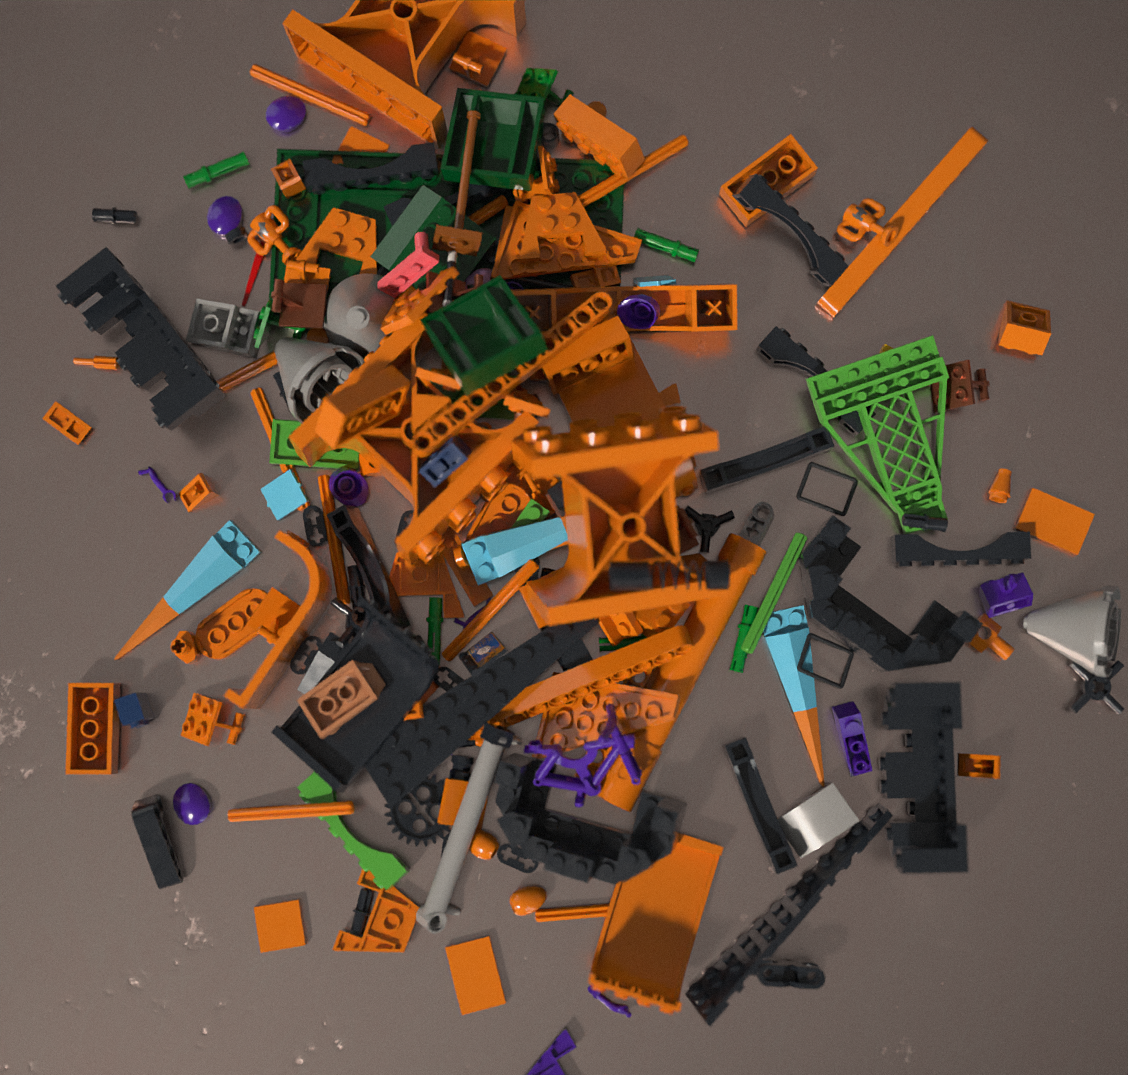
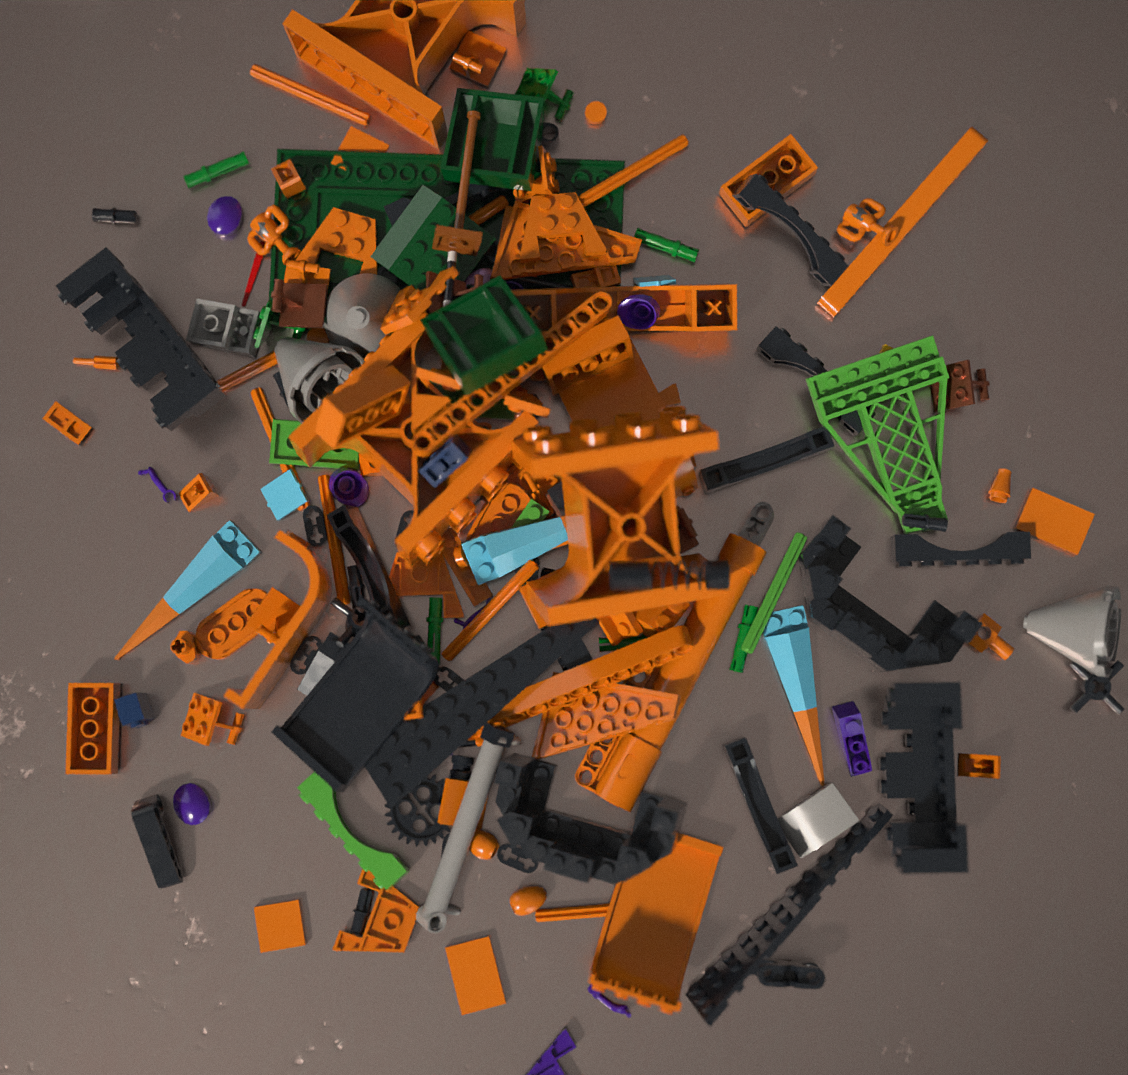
black tile [225,227,248,245] -> none
orange axle [227,801,355,822] -> none
dark purple hat [266,96,306,132] -> none
nougat slope [297,660,385,738] -> none
black arch [303,142,439,195] -> none
coral piece [377,232,439,298] -> none
piece [459,632,507,678] -> none
dark purple piece [524,703,642,807] -> none
orange brick [553,94,645,179] -> none
black piece [684,505,735,553] -> none
black piece [797,462,858,516] -> none
black piece [797,633,854,689] -> none
dark purple brick [979,572,1033,618] -> none
orange slope [999,300,1051,355] -> none

